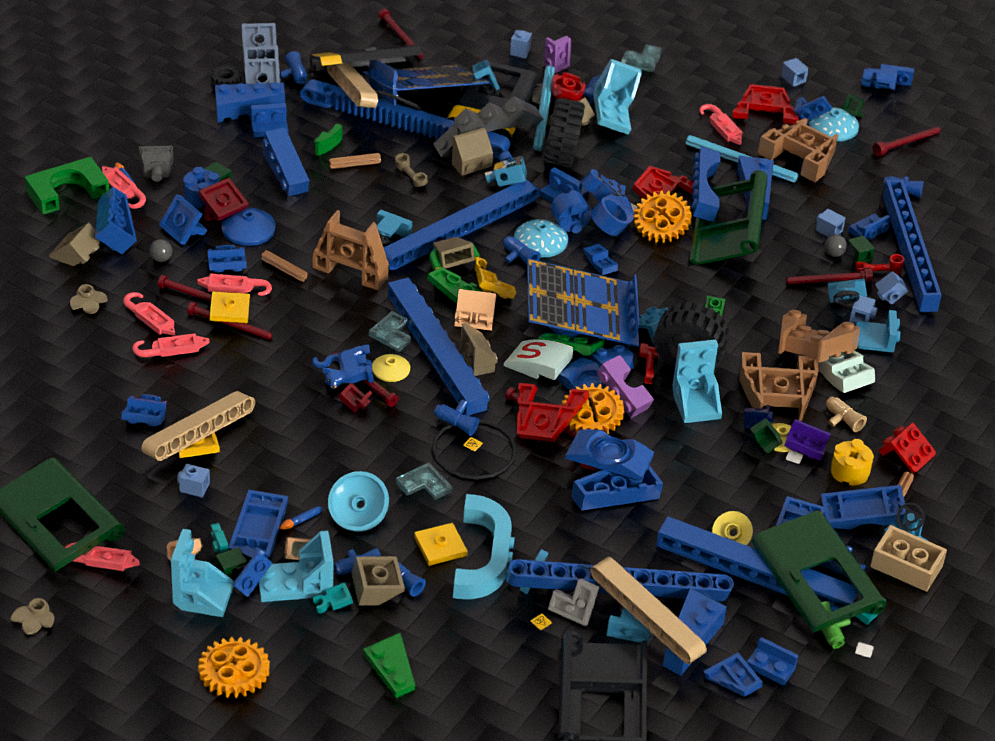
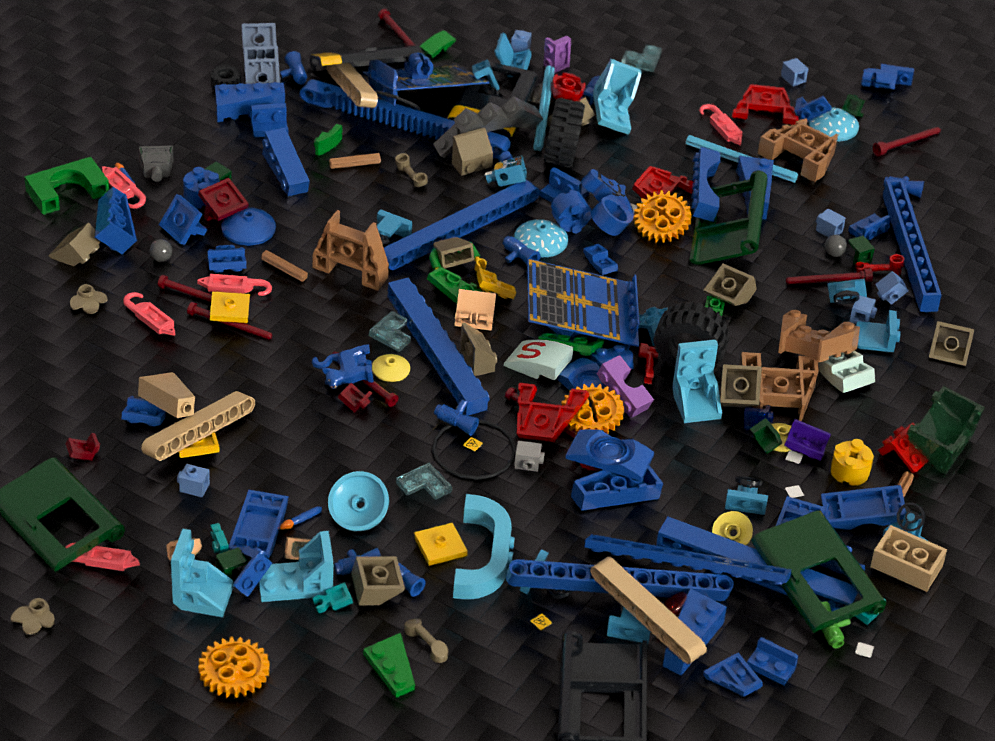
coral plate [132,333,210,357] -> none
light grey tile [548,579,599,626] -> none
tan piece [826,397,867,432] -> none
none -> dark red bracket [66,433,100,461]
none -> tan slope [138,372,195,418]
none -> blue plate [404,53,433,79]
none -> dark tan bar [404,619,448,663]
none -> green slope [420,30,456,59]
none -> dark azure bracket [495,33,532,78]
none -> light grey brick [514,441,545,472]
none -> blue plate [585,534,791,585]
none -> dish [663,592,687,617]
none -> dark tan slope [703,264,757,306]
none -> dark tan slope [720,364,762,407]
none -> dark azure piece [725,476,768,515]
none -> white sticker [785,485,804,498]
none -> clear green windscreen [906,386,985,475]
none -> dark tan slope [929,321,974,366]

